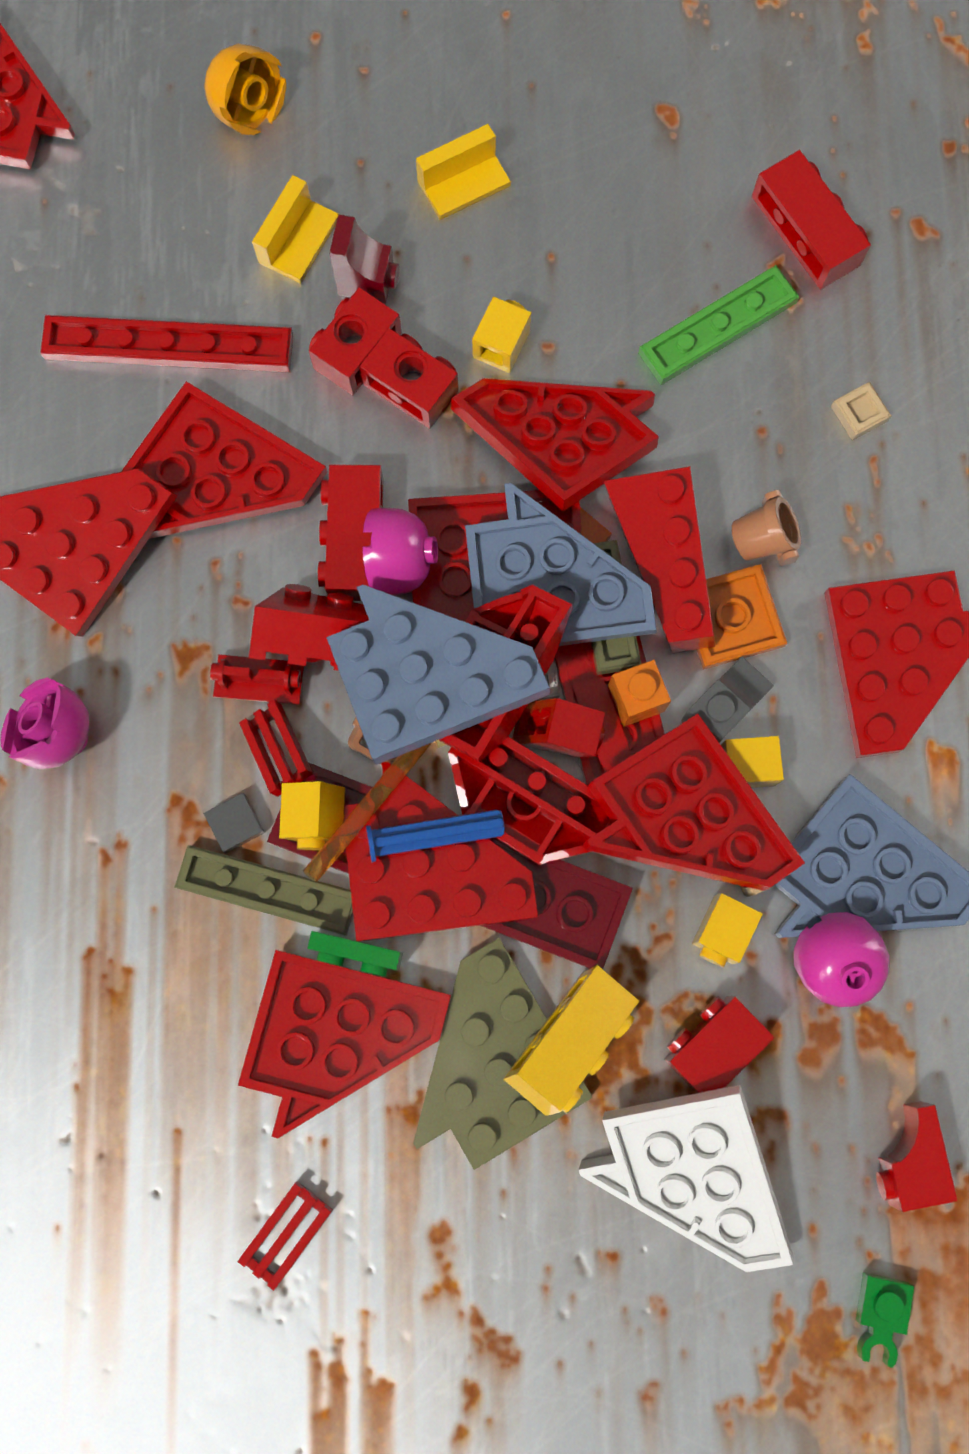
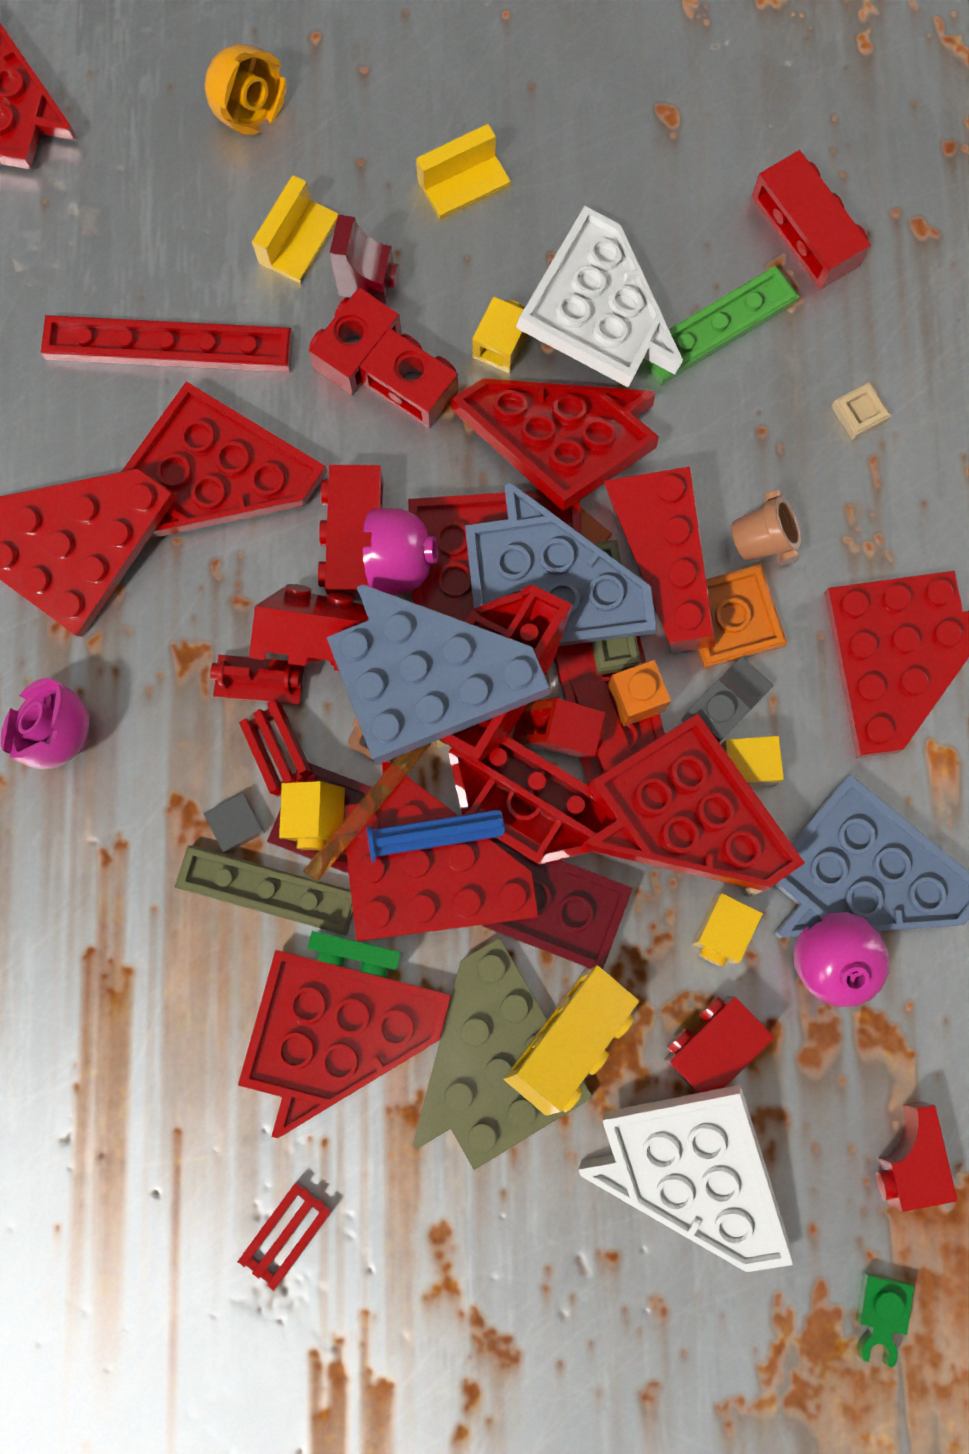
none -> white wing [516,206,683,387]

